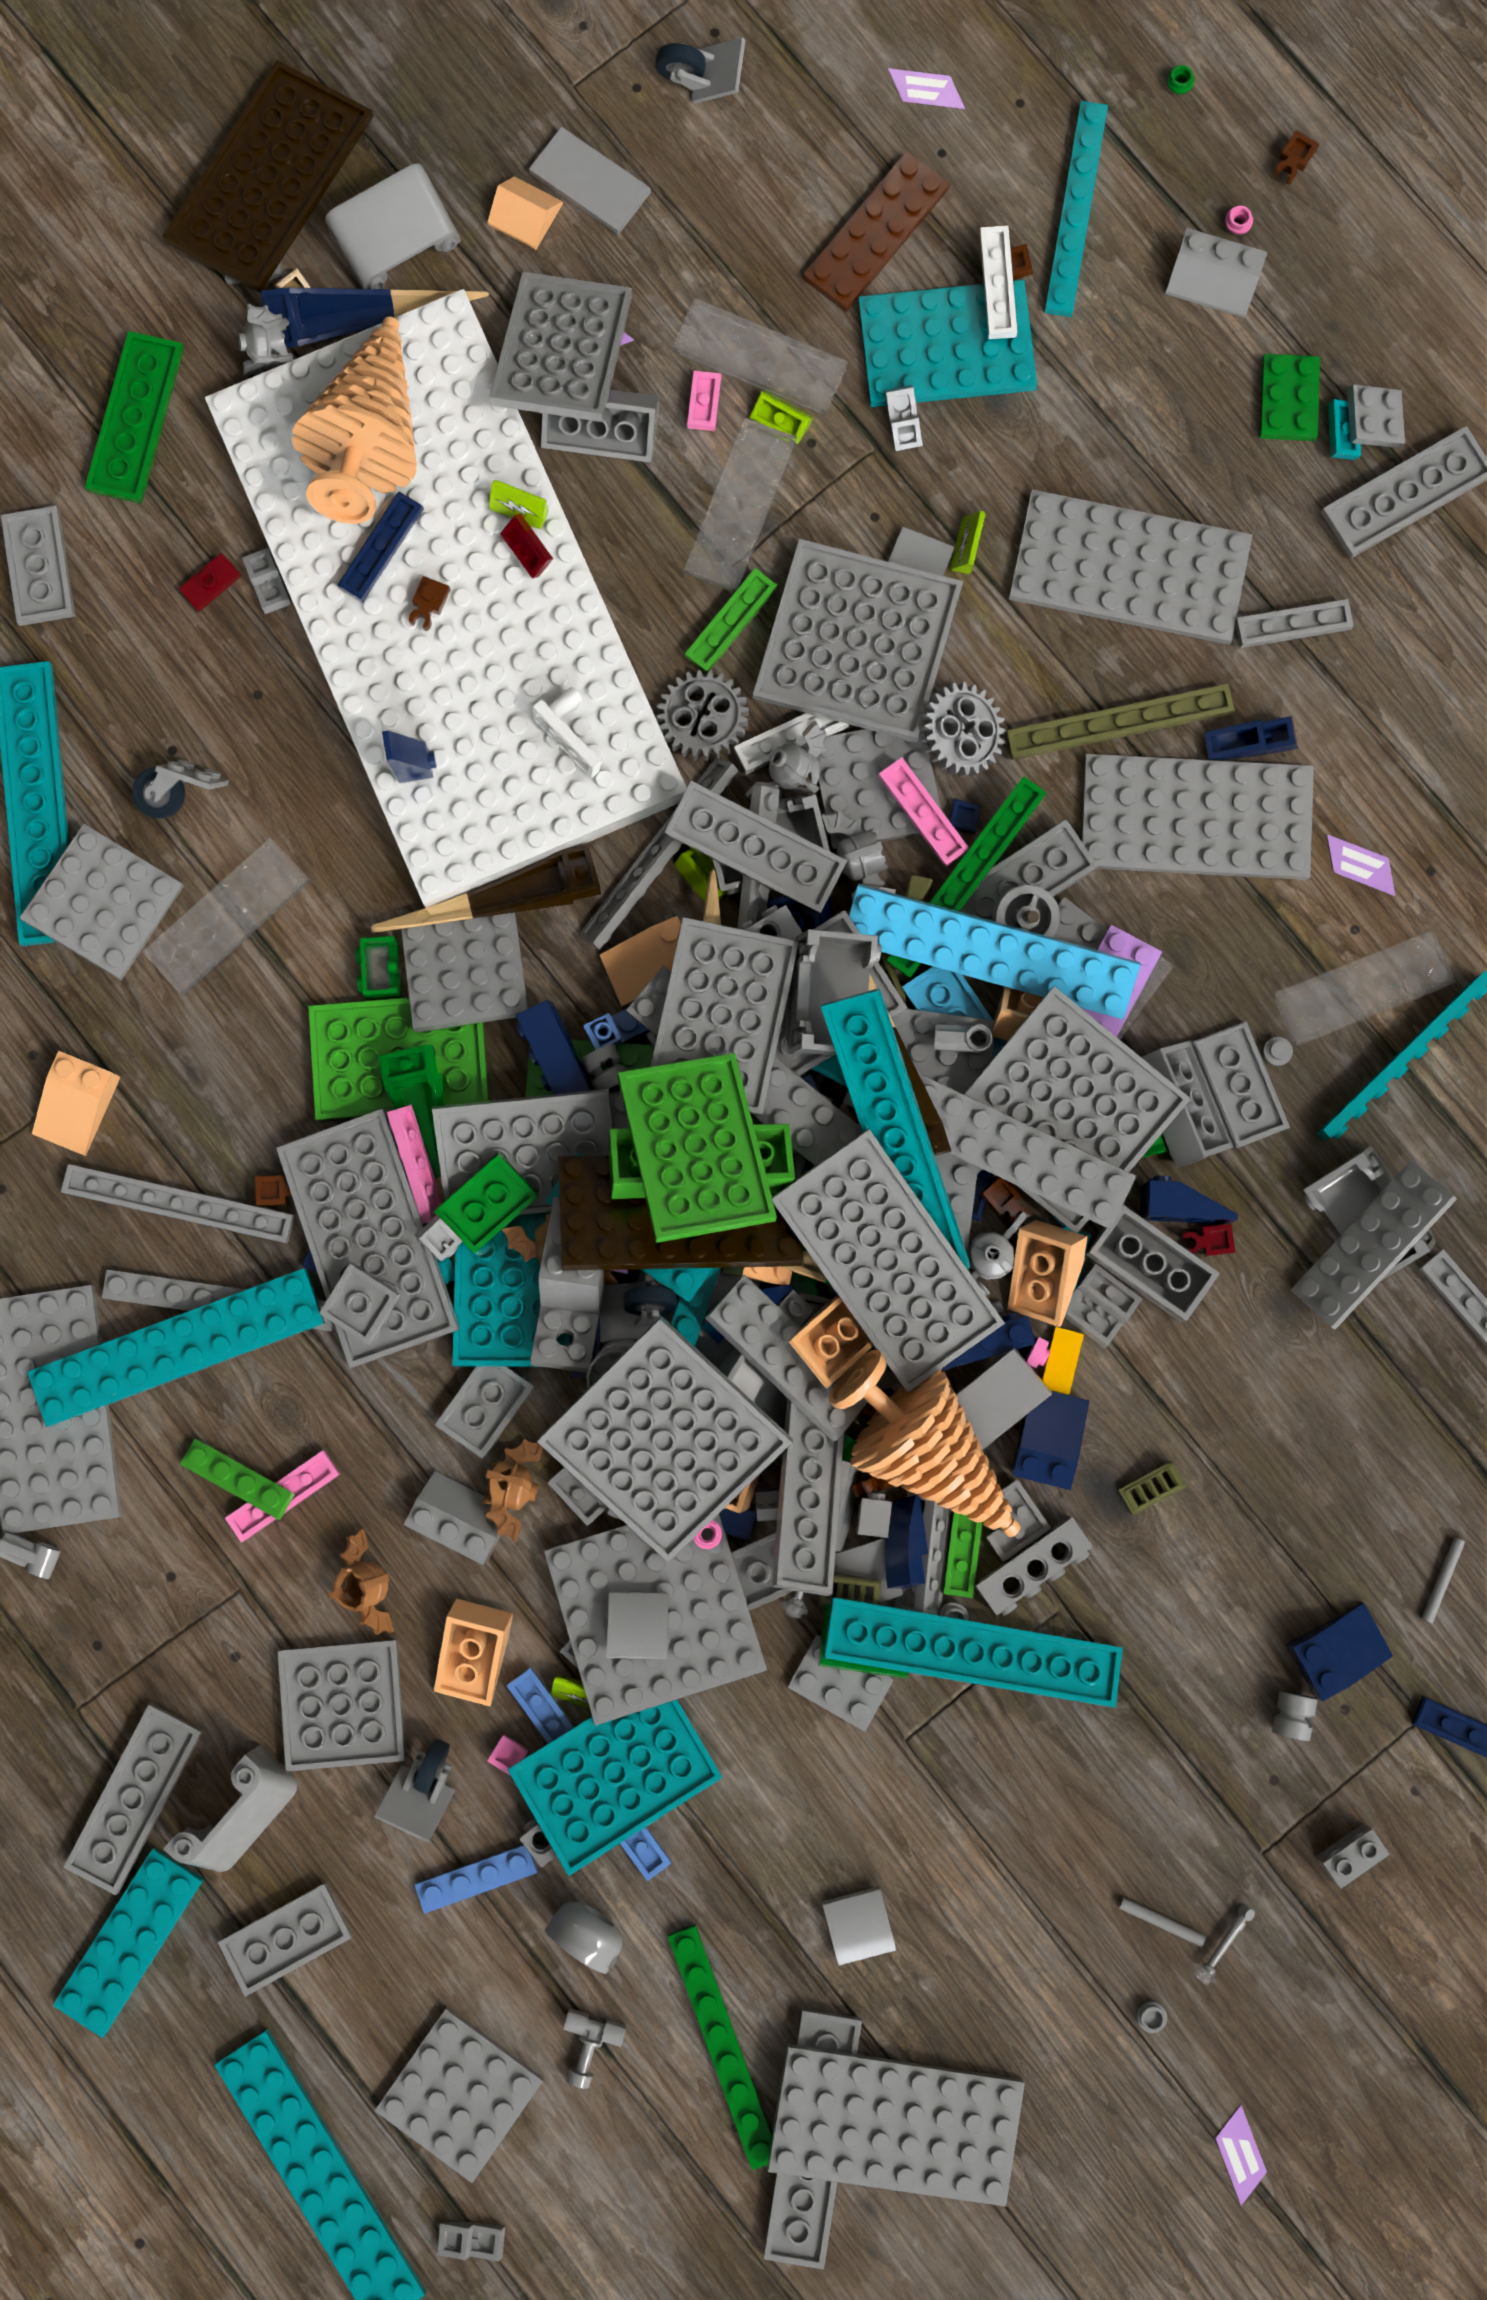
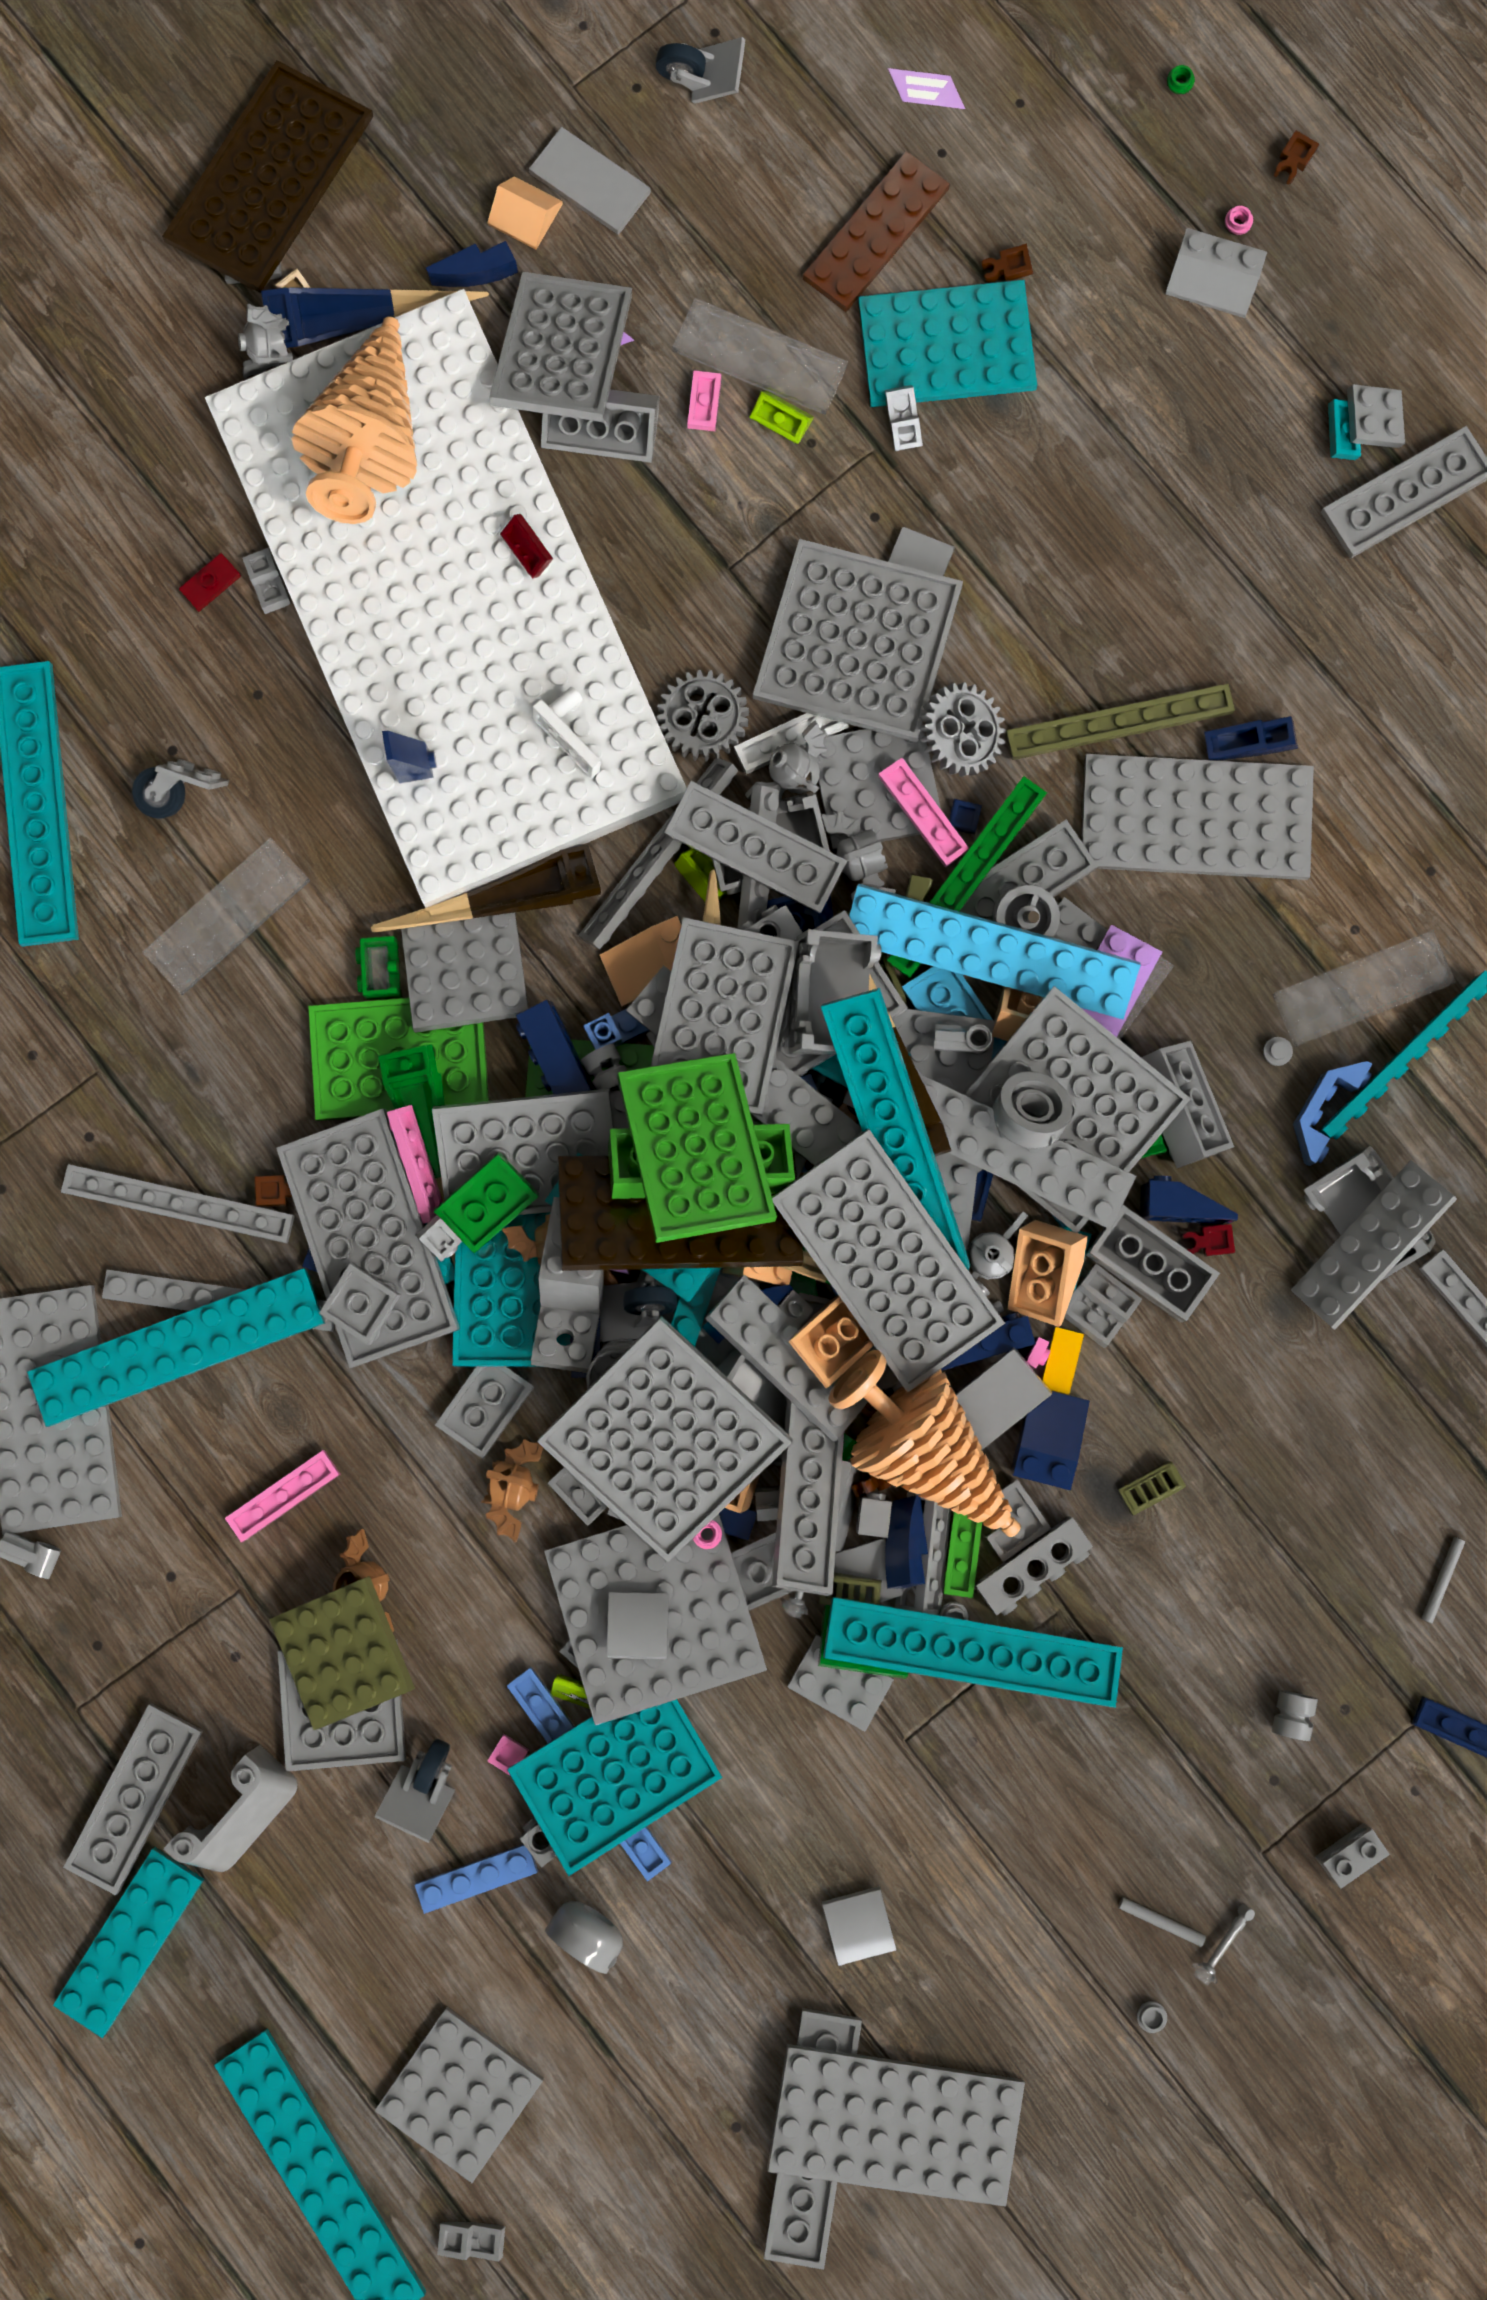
light grey plate [1,506,75,626] -> none
light grey plate [20,824,184,981] -> none
light nougat slope [32,1051,121,1156] -> none
green plate [85,331,184,504] -> none
bright green plate [180,1439,295,1520] -> none
light grey plate [217,1882,354,1997] -> none
light grey windscreen [325,163,461,289] -> none
dark blue tile [337,491,424,603] -> none
light grey slope [404,1471,513,1565] -> none
reddish brown plate [409,576,451,631] -> none
light nougat slope [434,1598,513,1706] -> none
lime slope [489,480,549,529] -> none
light grey bar [563,2008,626,2089] -> none
green plate [668,1924,772,2170] -> none
clear plate [684,418,797,592] -> none
bright green plate [685,568,777,674] -> none
lime slope [950,511,986,575] -> none
white plate [979,226,1017,339] -> none
reddish brown plate [979,1177,1031,1226] -> none
light grey plate [1009,489,1253,645] -> none
teal plate [1044,101,1108,318] -> none
light grey tile [1192,1021,1290,1149] -> none
lavender sticker [1215,2105,1267,2206] -> none
light grey plate [1235,599,1354,648] -> none
green plate [1259,354,1320,441] -> none
dark blue slope [1286,1603,1393,1702] -> none
lavender sticker [1327,834,1395,896] -> none
none -> olive plate [269,1576,415,1730]
none -> dark blue slope [426,241,518,287]
none -> light grey piece [993,1071,1073,1149]
none -> medium blue slope [1293,1061,1372,1166]

